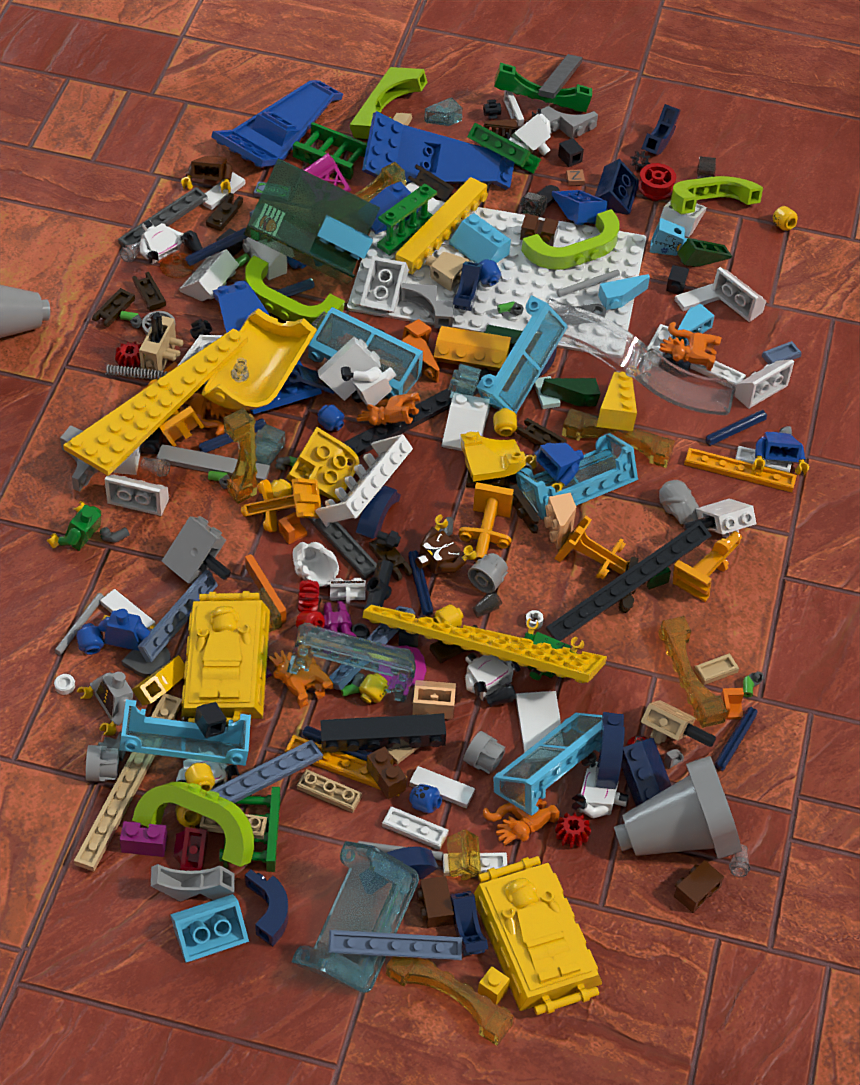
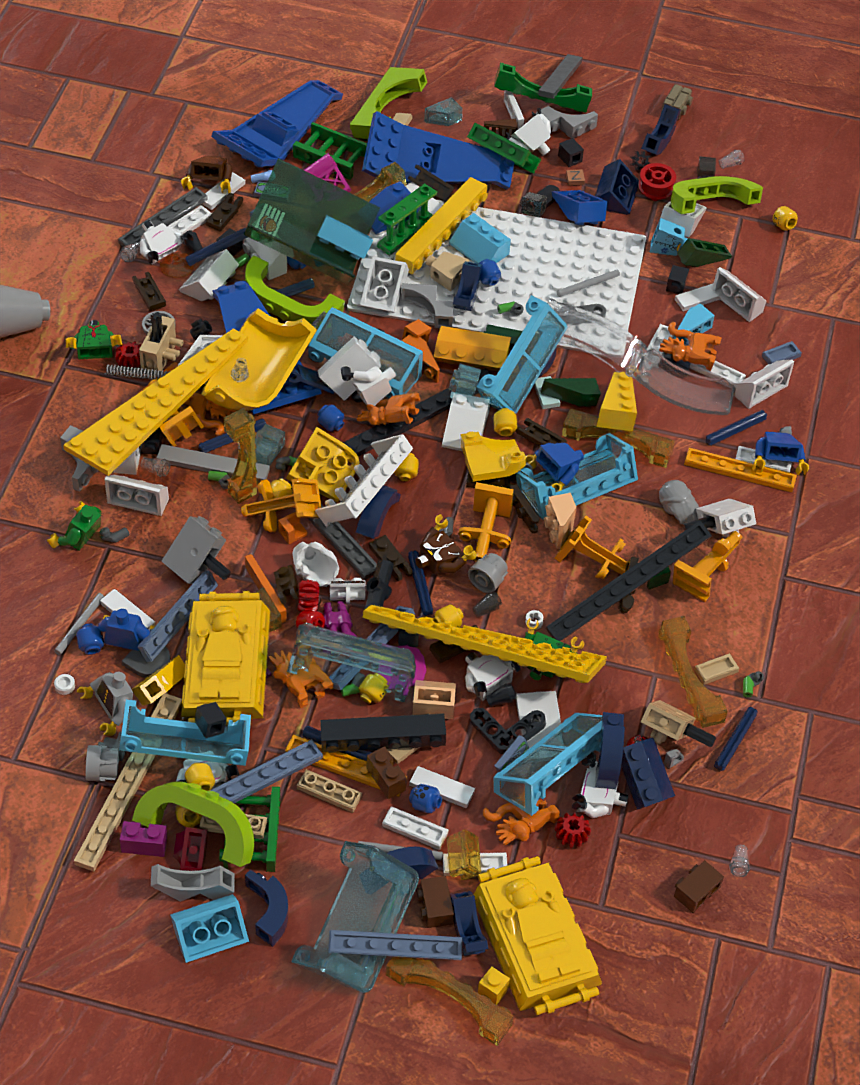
dark brown hinge [92,288,135,327] -> none
arm [120,311,142,328] -> none
black plate [351,623,370,642] -> none
black piece [376,530,401,549] -> none
light grey piece [463,731,505,774] -> none
black gear [483,99,501,120] -> none
reddish brown brick [520,214,559,246] -> none
lime arch [521,209,620,270] -> none
medium azure slope [598,274,650,310] -> none
light grey cone [614,756,742,859] -> none
orange panel [720,688,744,720] -> none
none -> green torso [66,320,122,360]
none -> white tile [168,205,212,233]
none -> light blue arm [251,170,275,183]
none -> dark brown hinge [274,564,299,605]
none -> yellow head [394,453,419,481]
none -> black beam [470,708,546,754]
none -> sand blue tile [495,735,529,773]
none -> dark tan brick [661,84,693,120]
none -> clear cone [719,149,745,169]

